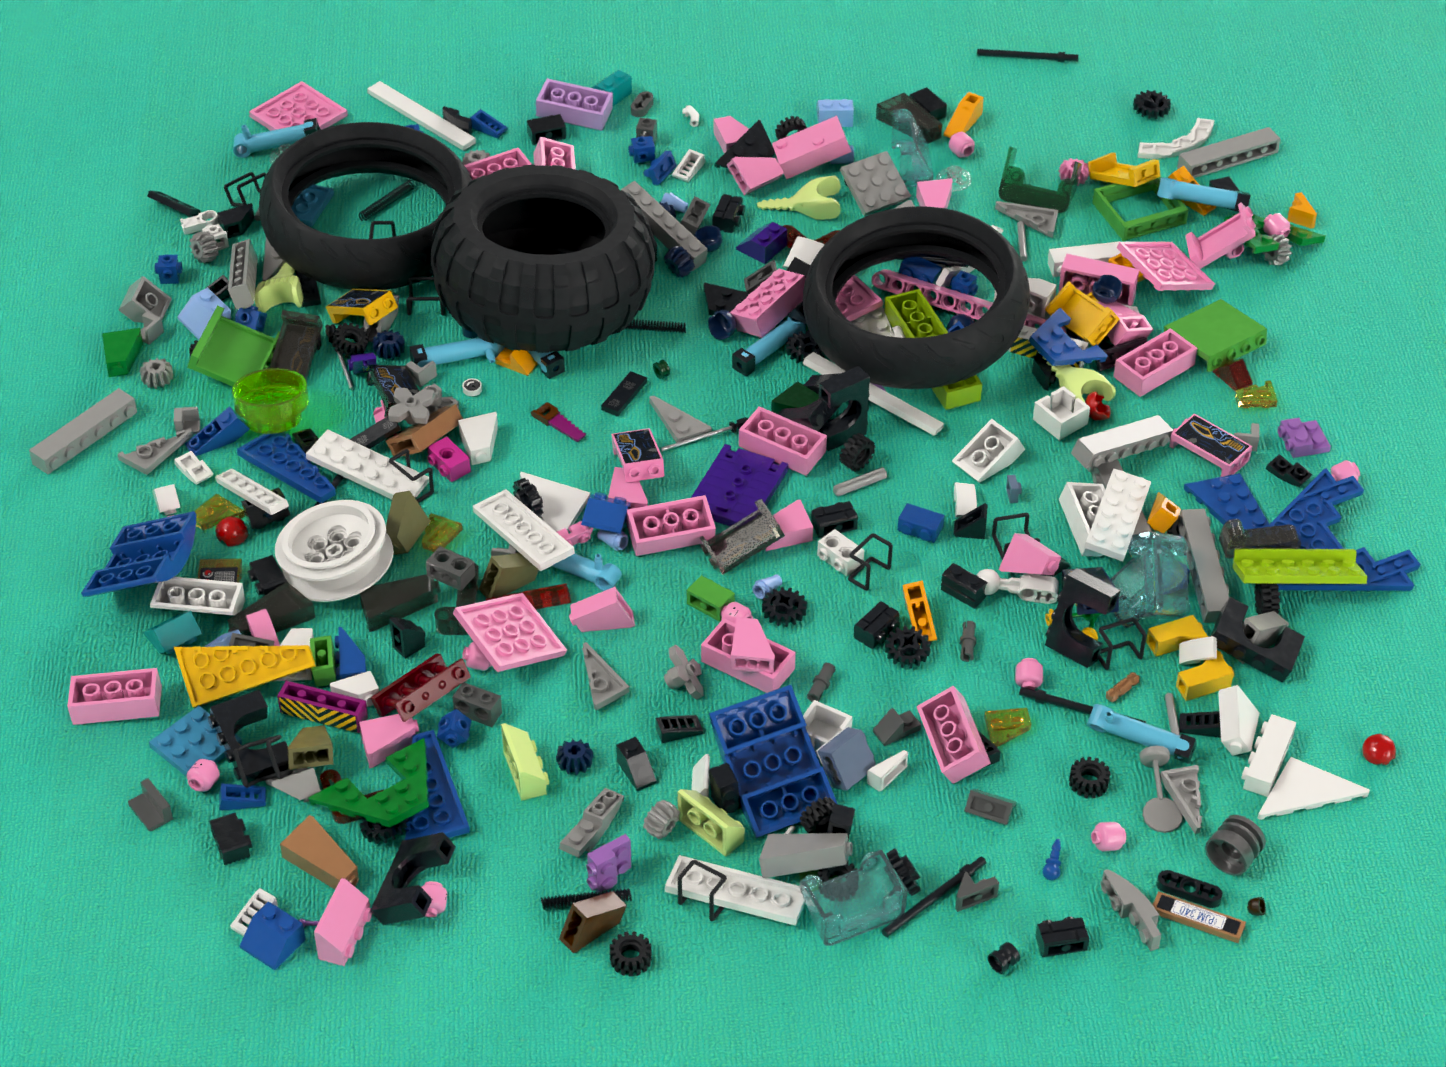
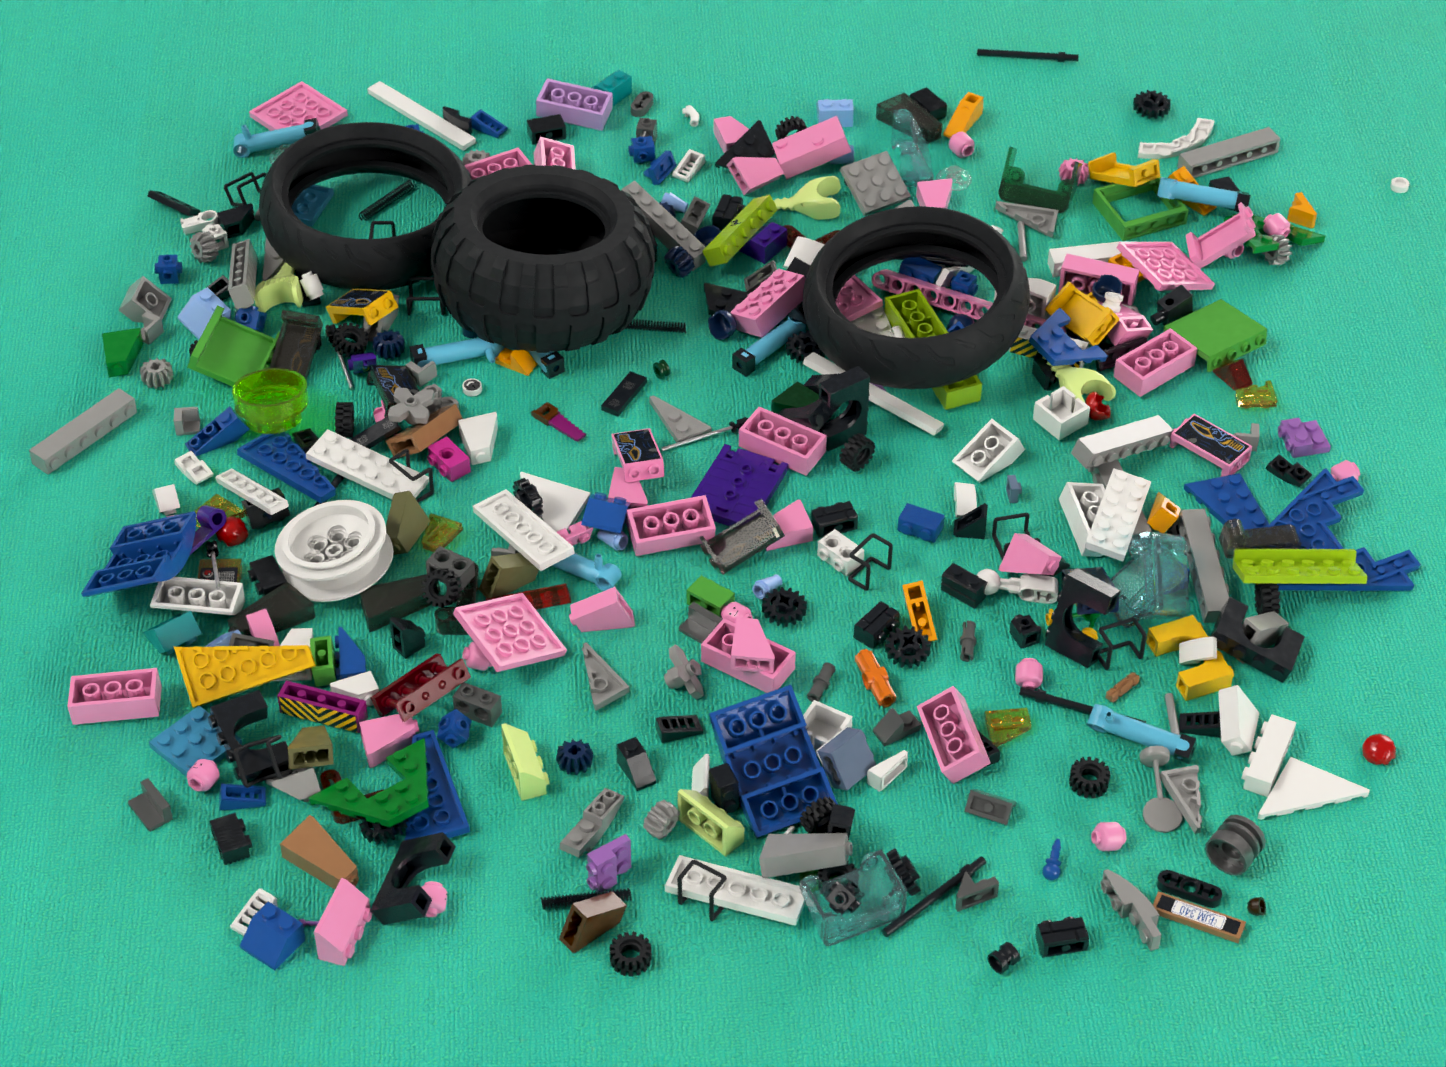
light grey wing [117,428,193,475] -> none
light grey axle [833,467,887,497] -> none
none -> dark purple door [189,505,226,556]
none -> piece [206,540,221,590]
none -> white brick [299,271,324,300]
none -> black tyre [335,402,354,438]
none -> black tyre [421,568,462,607]
none -> dark grey panel [679,602,723,644]
none -> lime brick [702,195,778,267]
none -> black brick [826,879,865,915]
none -> orange piece [855,649,896,708]
none -> black brick [1009,614,1041,649]
none -> white wheel [1102,292,1124,313]
none -> black torso [1150,285,1193,326]
none -> white tile [1390,177,1409,193]

